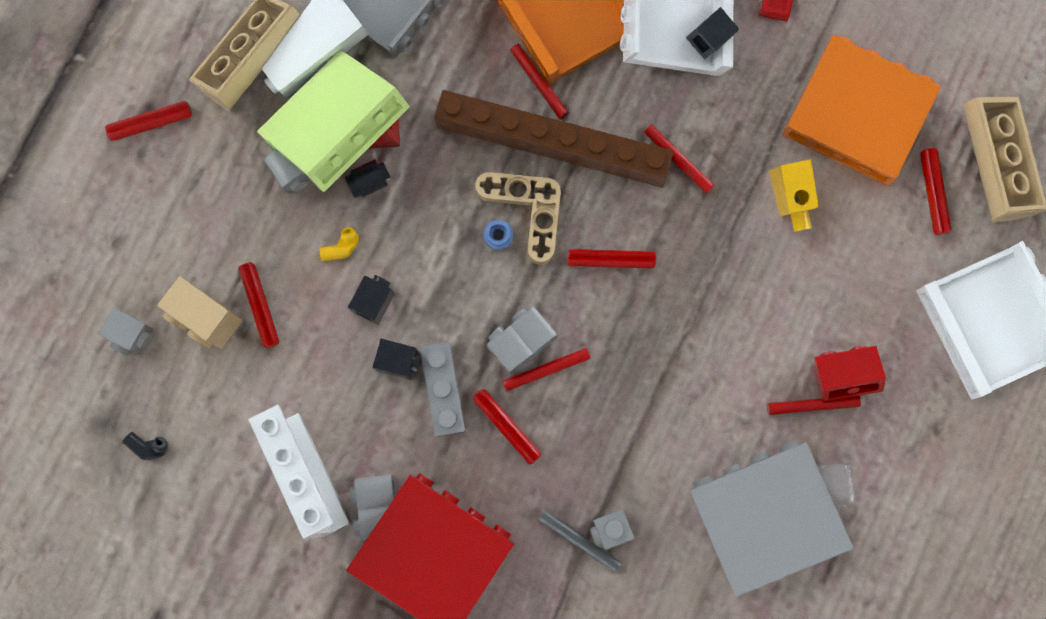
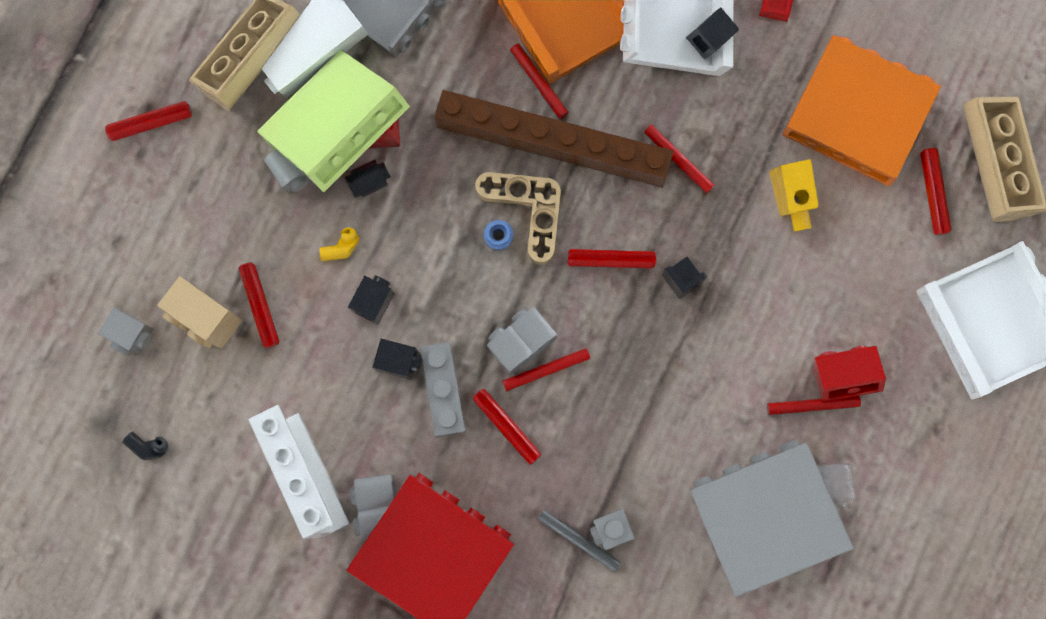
none -> black panel [662,257,707,299]

